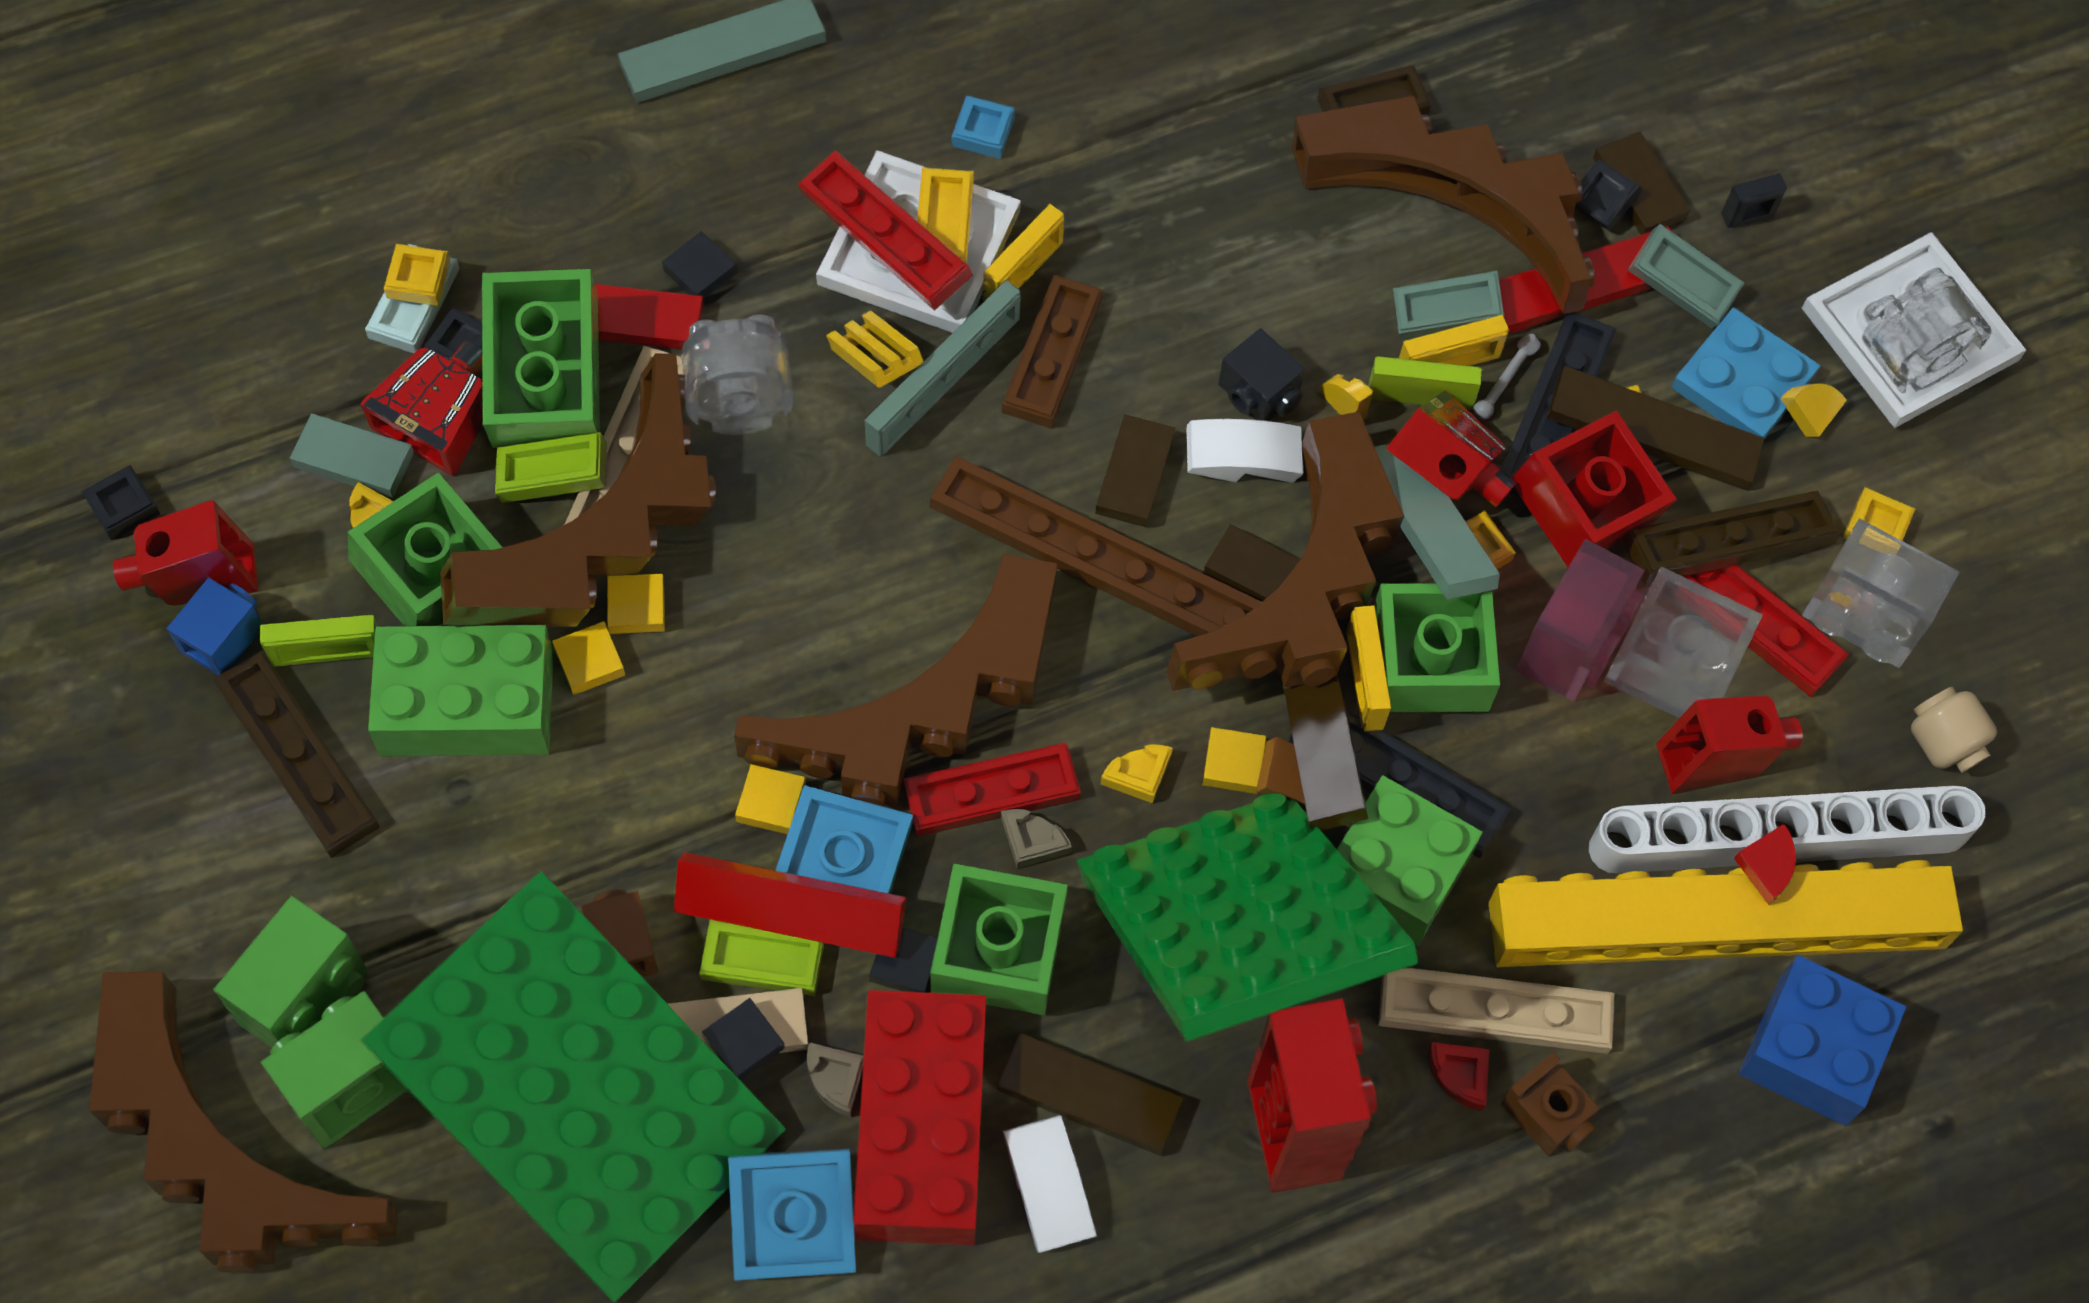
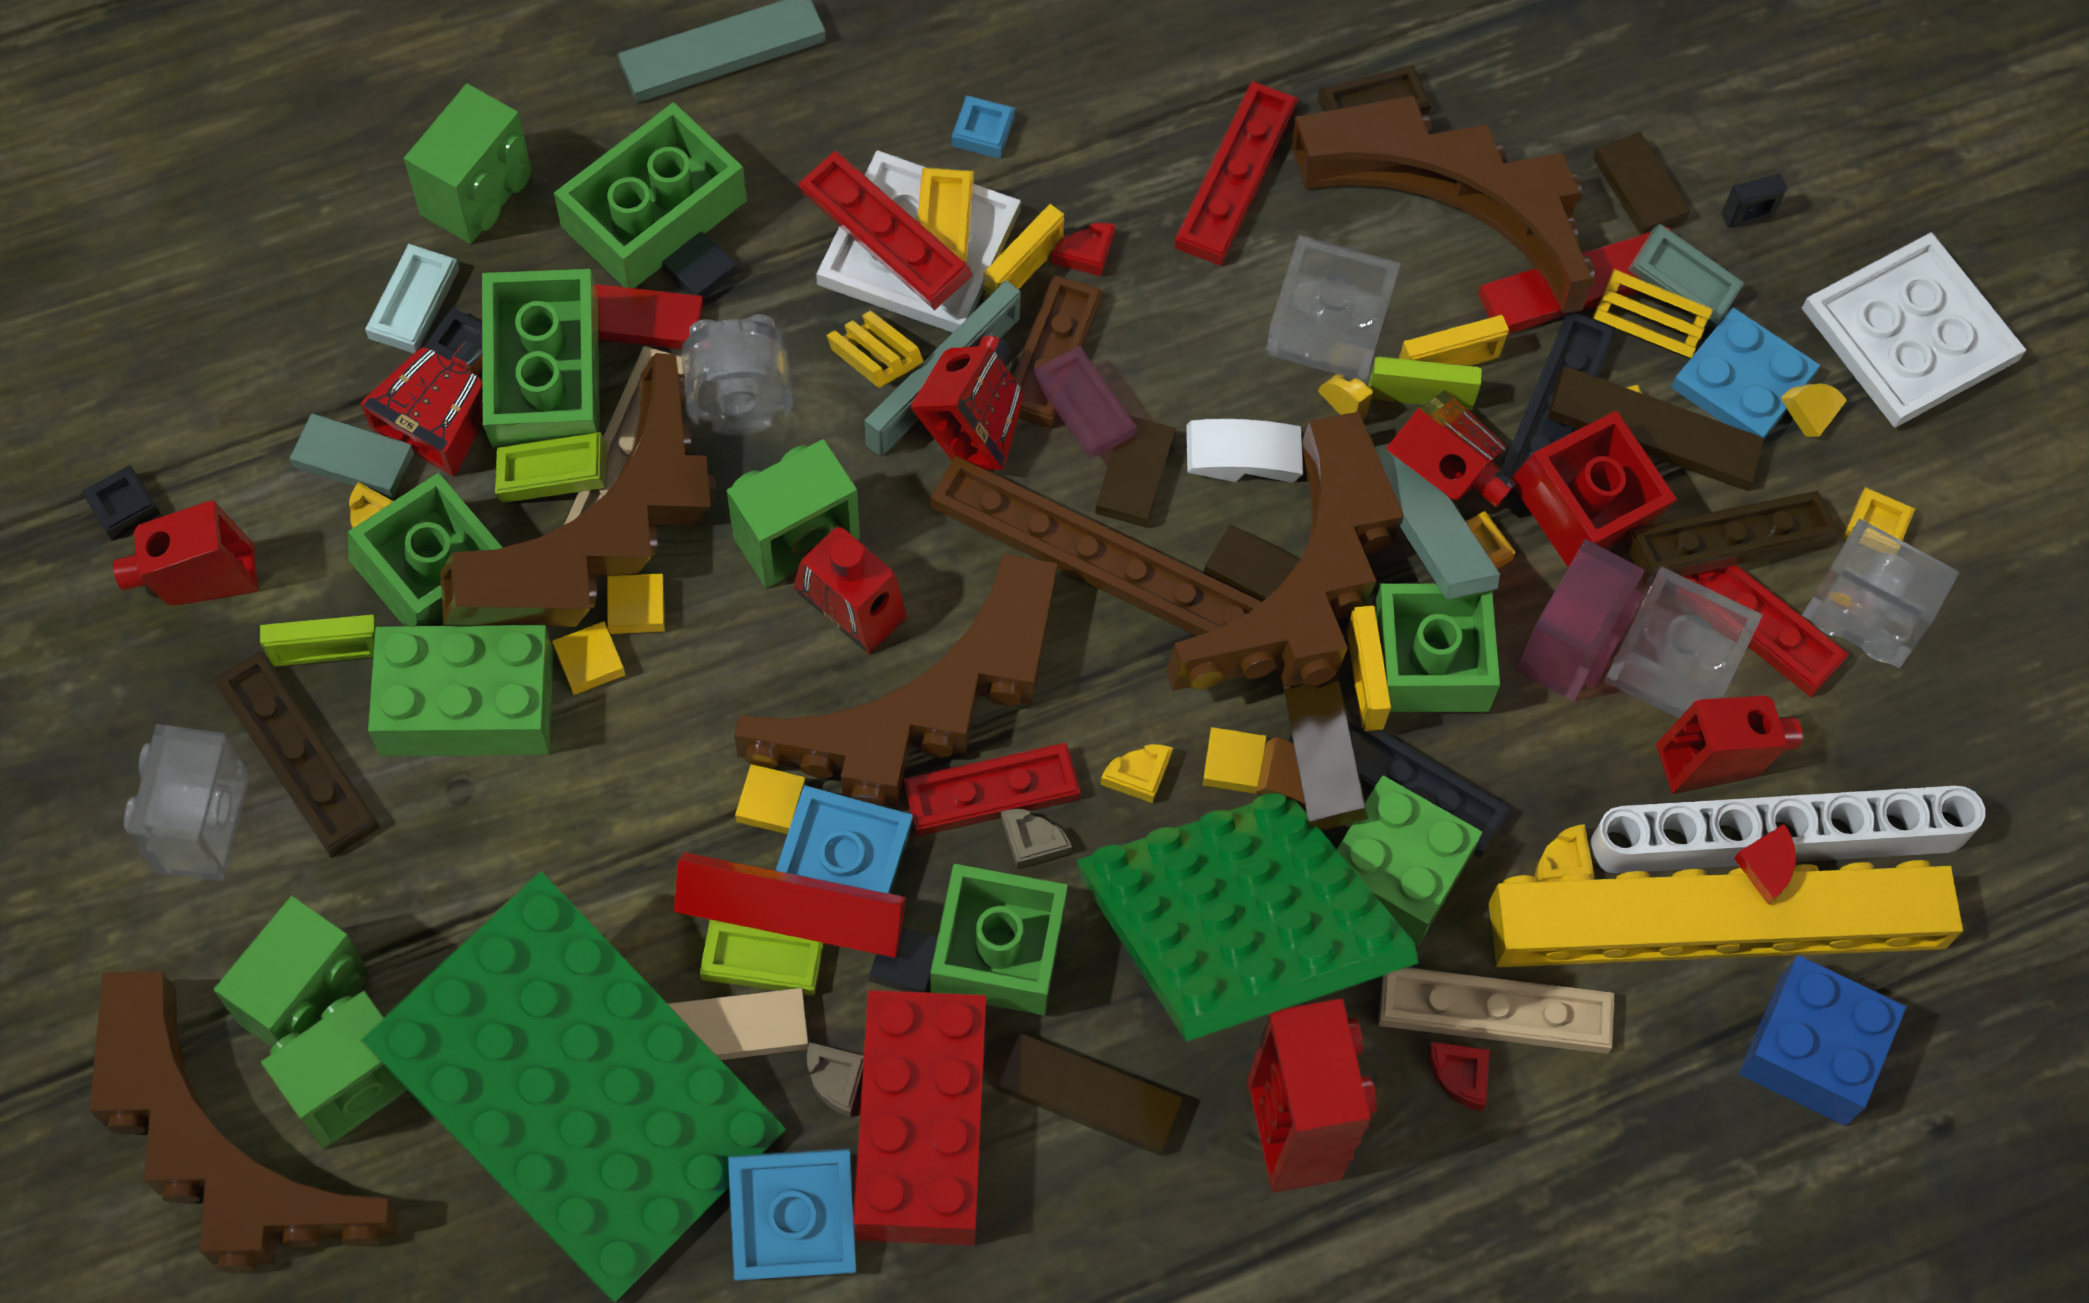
blue brick [167,578,263,676] -> none
yellow tile [384,244,451,306] -> none
reddish brown brick [581,889,659,977] -> none
black tile [702,997,785,1080] -> none
white slope [1003,1115,1096,1253] -> none
black brick [1218,328,1306,421] -> none
sand green tile [1393,271,1504,342] -> none
light grey hinge [1473,334,1540,421] -> none
reddish brown brick [1501,1052,1600,1156] -> none
black tile [1575,159,1642,232] -> none
clear brick [1862,267,1992,393] -> none
tan head [1911,686,1997,773] -> none
none -> clear brick [124,724,250,881]
none -> bright green brick [404,83,532,244]
none -> bright green brick [554,102,747,288]
none -> bright green brick [727,439,860,589]
none -> red torso [794,526,907,655]
none -> red torso [911,336,1023,470]
none -> clear pink tile [1034,346,1136,459]
none -> red tile [1051,223,1116,277]
none -> red tile [1174,81,1299,266]
none -> clear brick [1265,235,1401,382]
none -> yellow tile [1535,824,1595,882]
none -> yellow tile [1593,269,1713,358]

